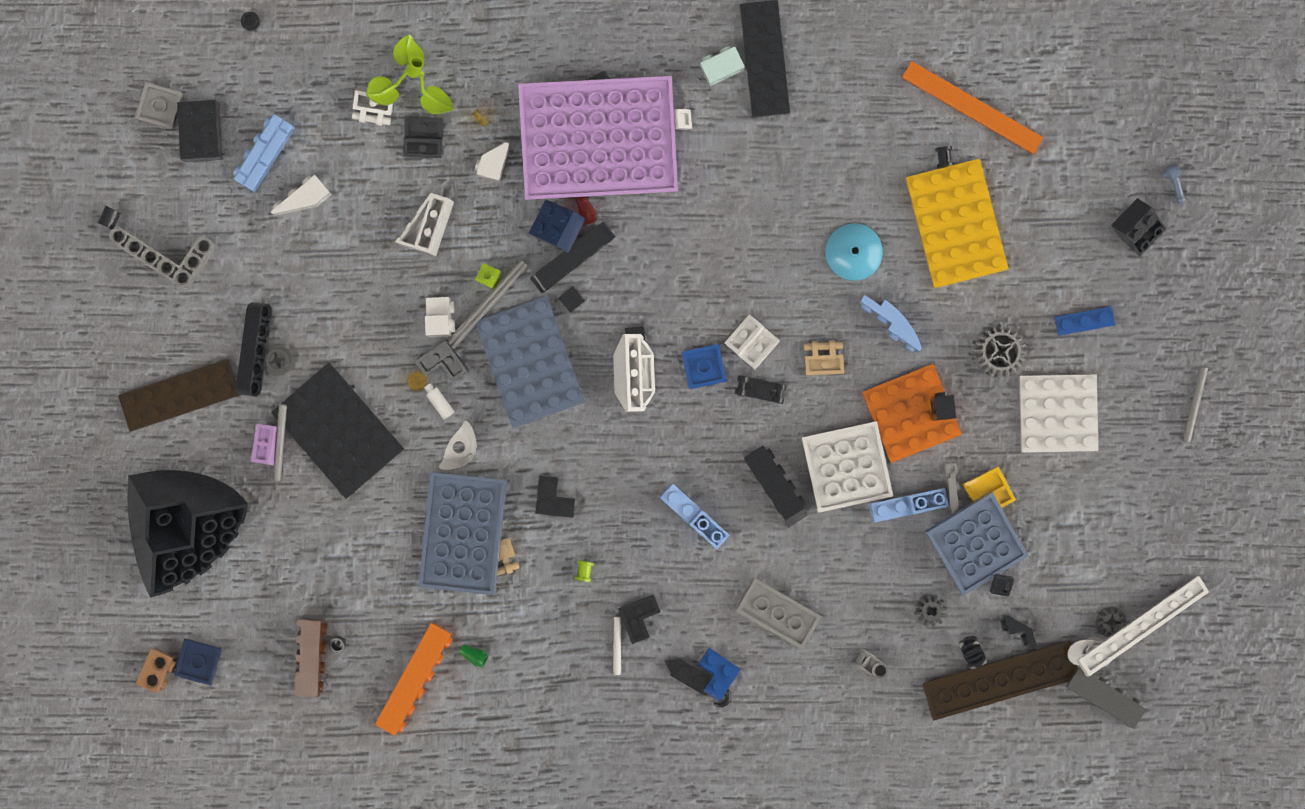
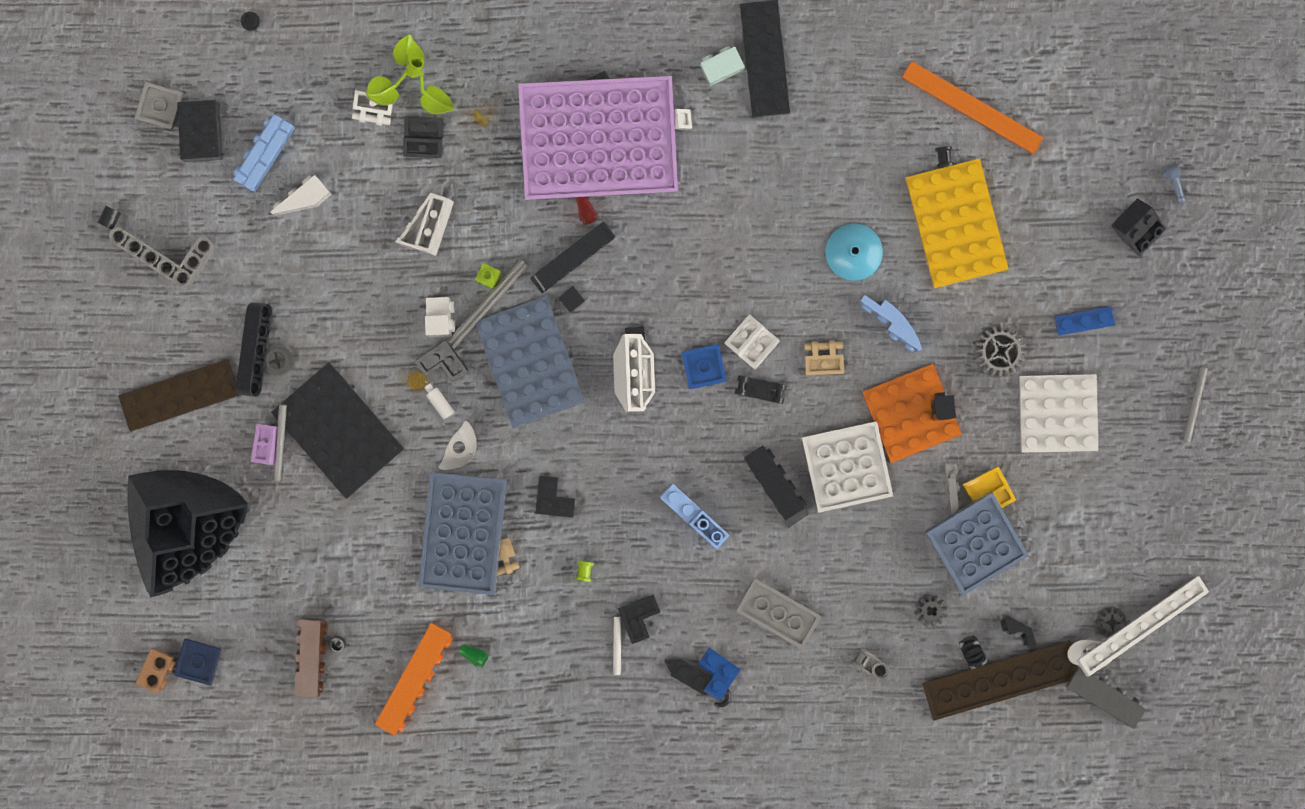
white slope [475,142,510,182] -> none
dark blue brick [529,199,585,253] -> none
light blue slope [869,488,949,523] -> none
black tile [989,574,1014,597] -> none

